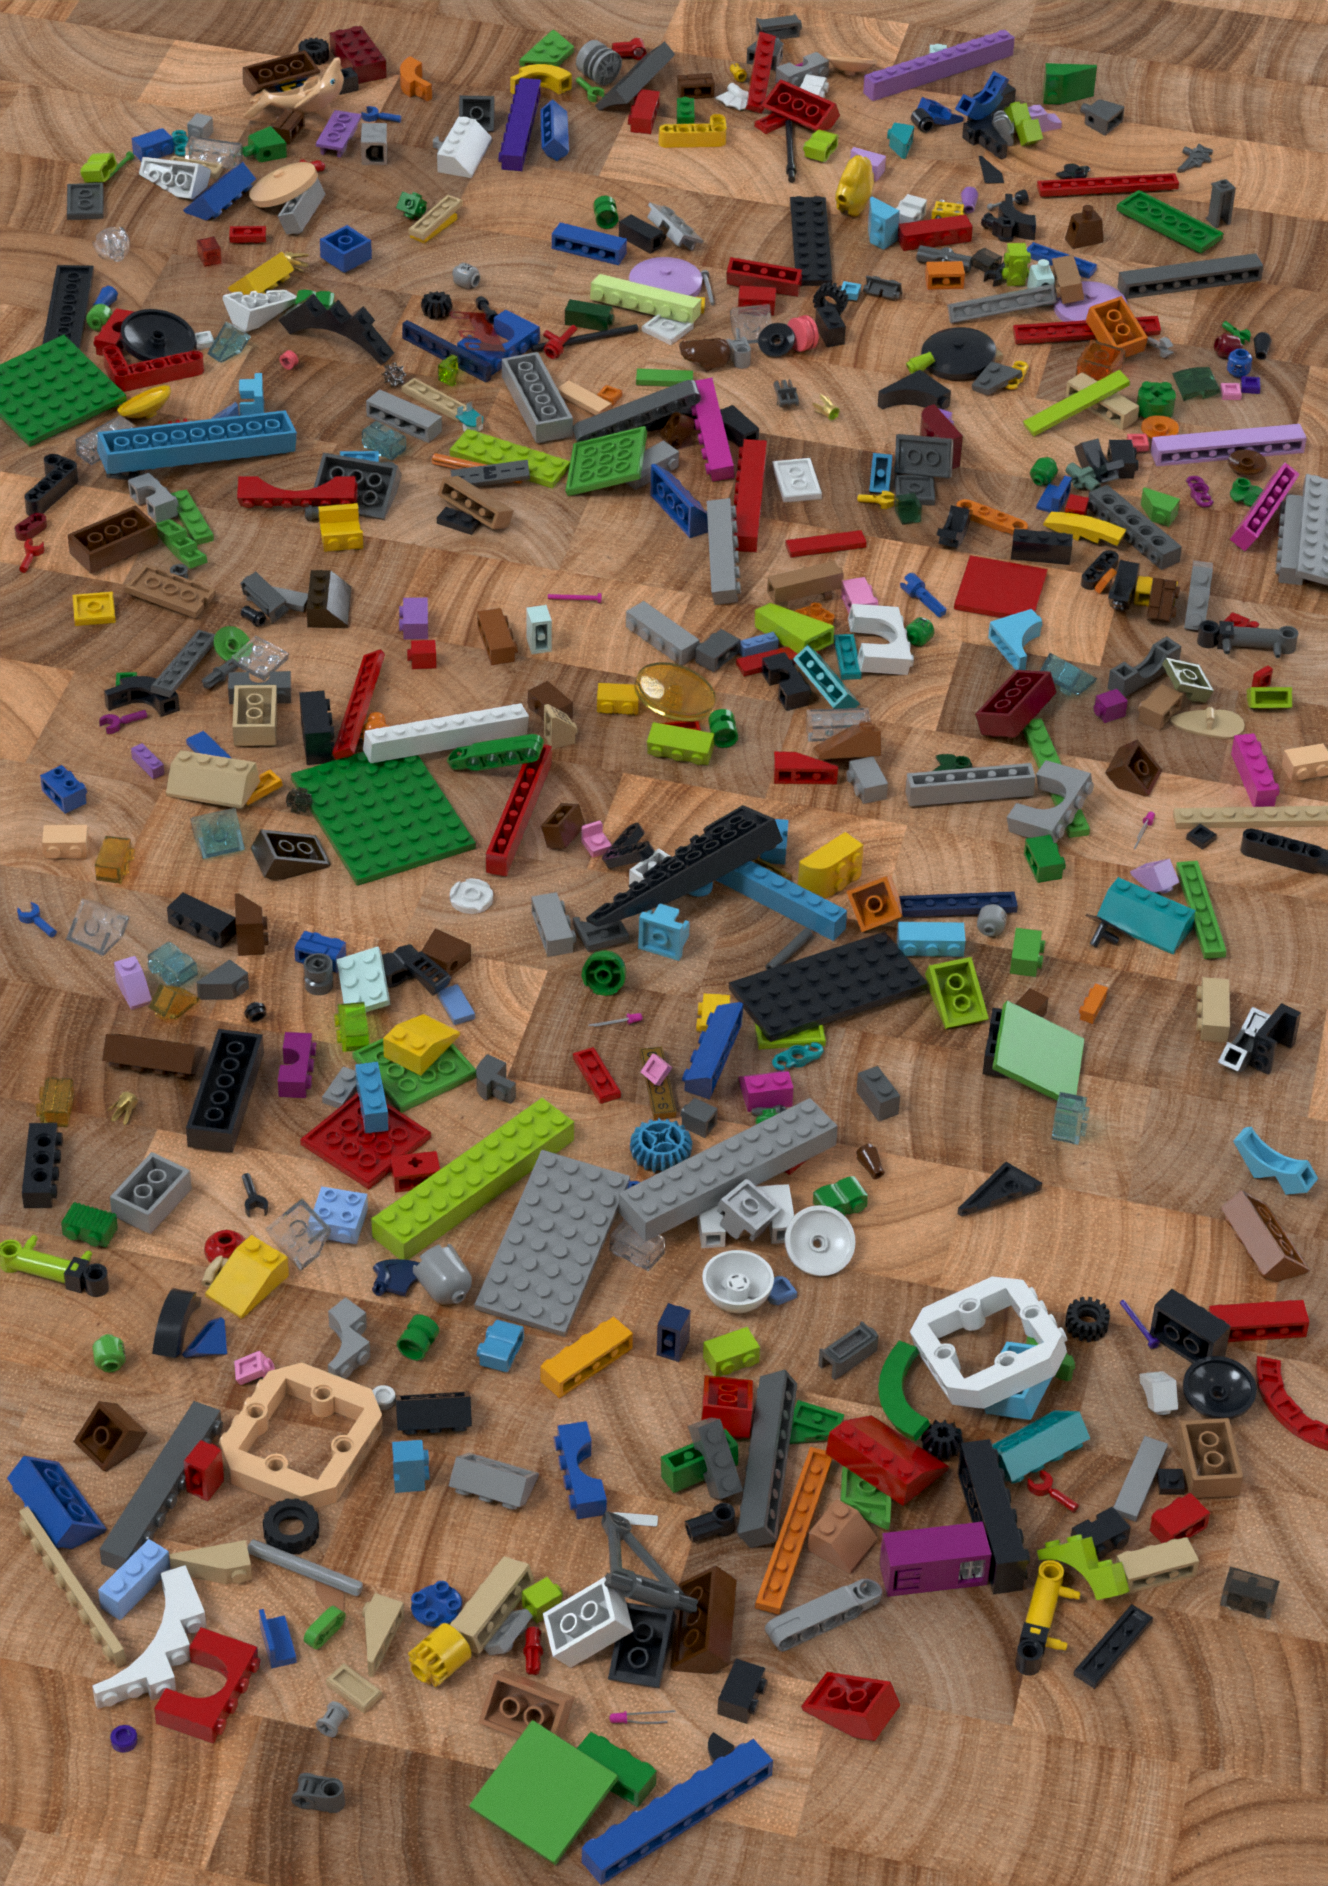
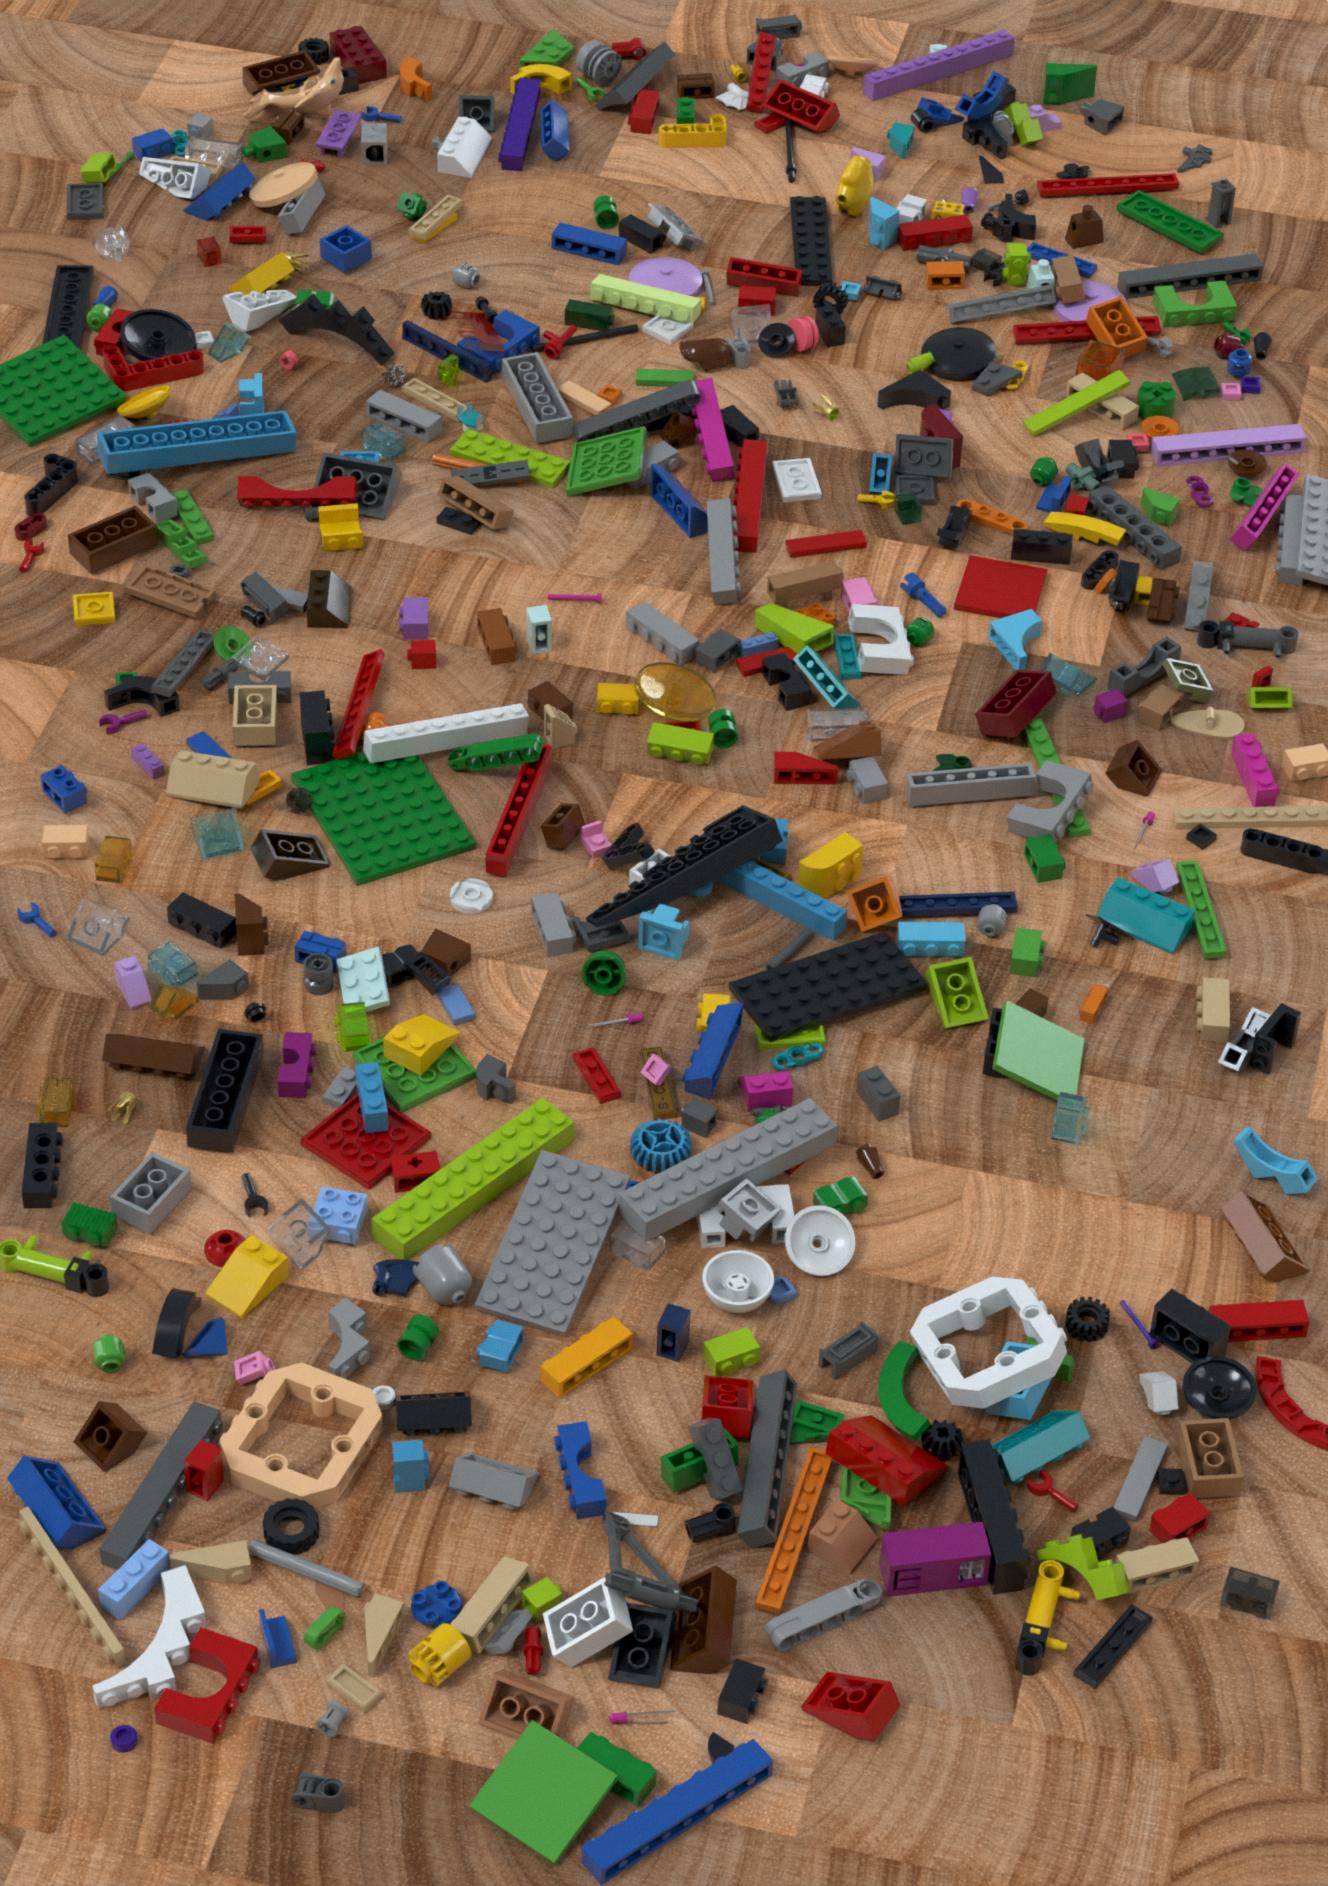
tan arm [202,1256,228,1288] -> none
lime brick [803,130,839,162] -> none
black wing [957,1162,1042,1217] -> none
none -> bright green arch [1152,281,1237,328]

